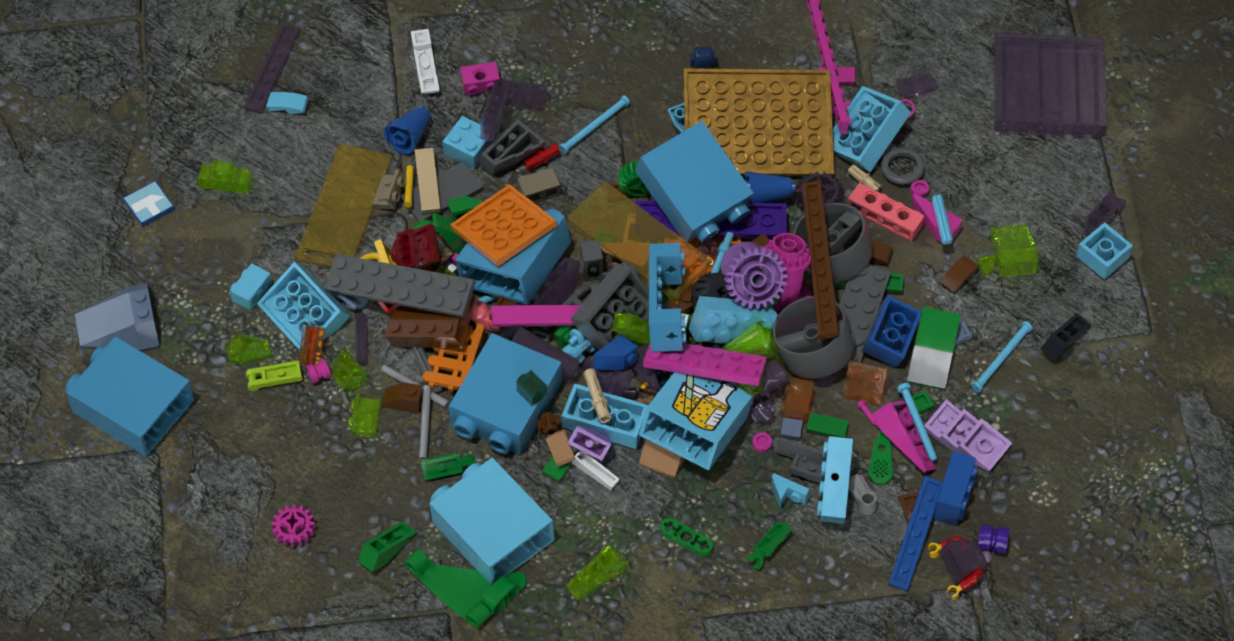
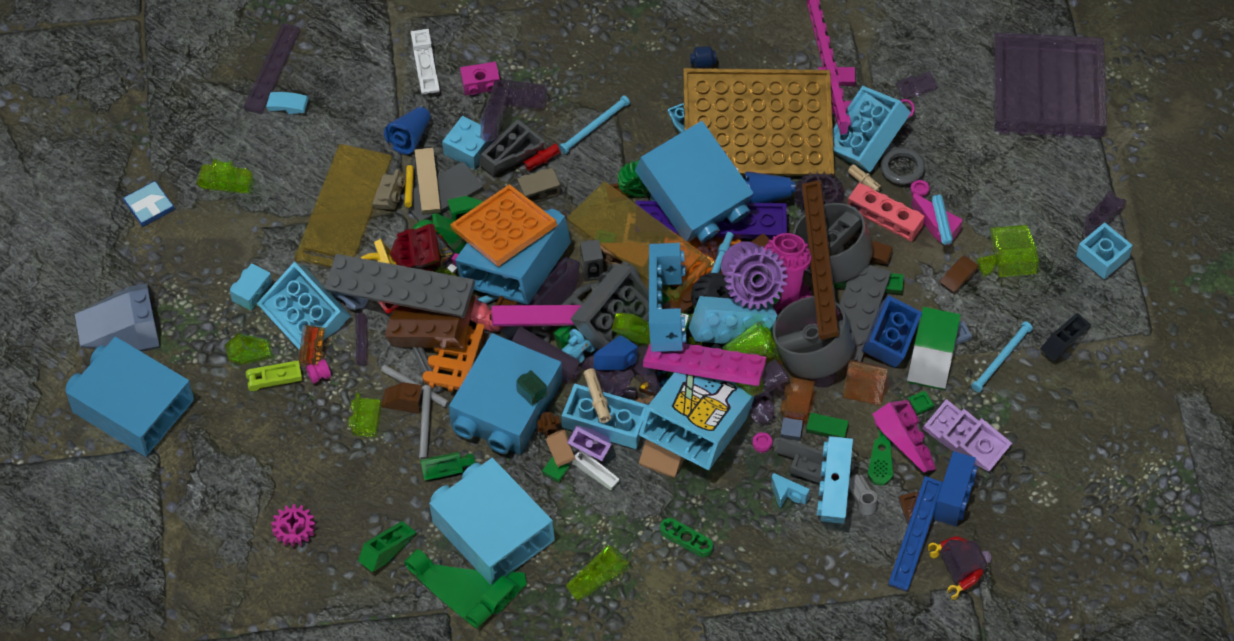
clear neon green slope [332,348,368,389] -> none
green plate [746,522,792,569] -> none
dark pink piece [857,400,876,426] -> none
medium azure bar [897,383,937,462] -> none
dark purple wheel [977,524,1009,554] -> none

